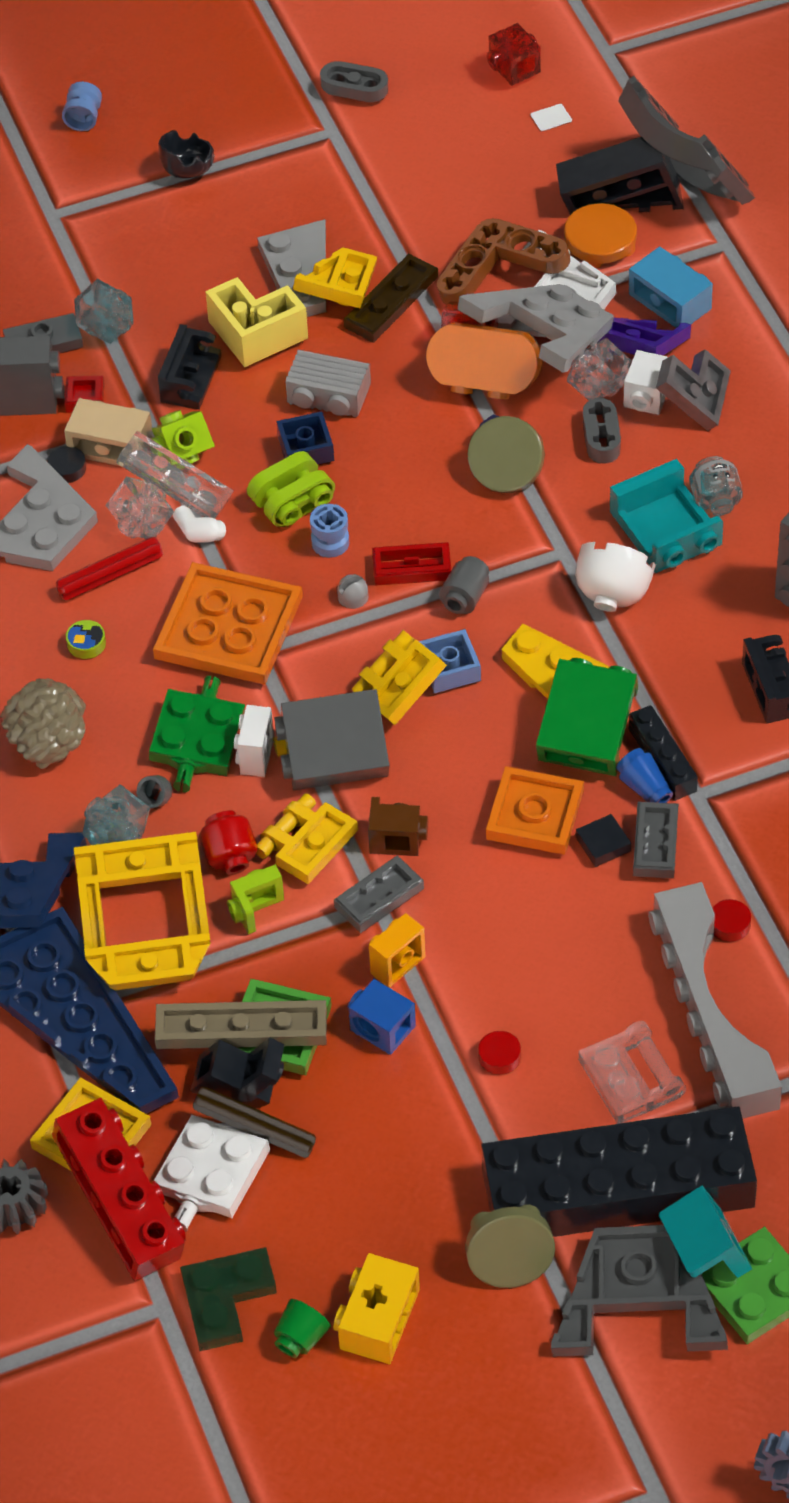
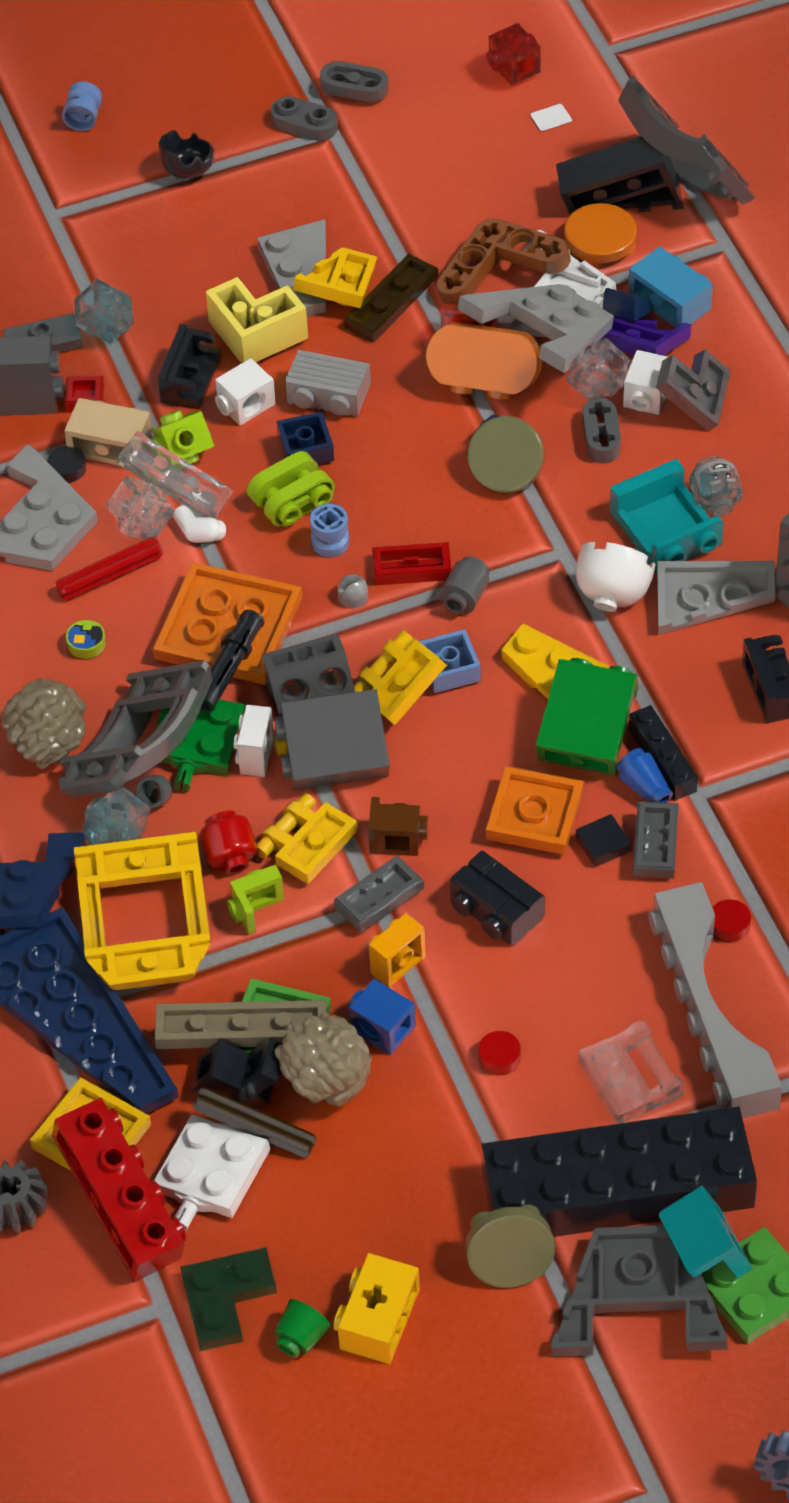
none -> dark grey wedge [59,660,213,797]
none -> black pin [200,609,265,713]
none -> white brick [215,358,276,425]
none -> dark grey brick [262,633,355,714]
none -> dark grey plate [271,96,338,141]
none -> dark tan hair [275,1013,372,1107]
none -> black brick [450,850,545,946]
none -> dark blue slope [603,288,654,322]
none -> light grey wing [657,561,776,635]

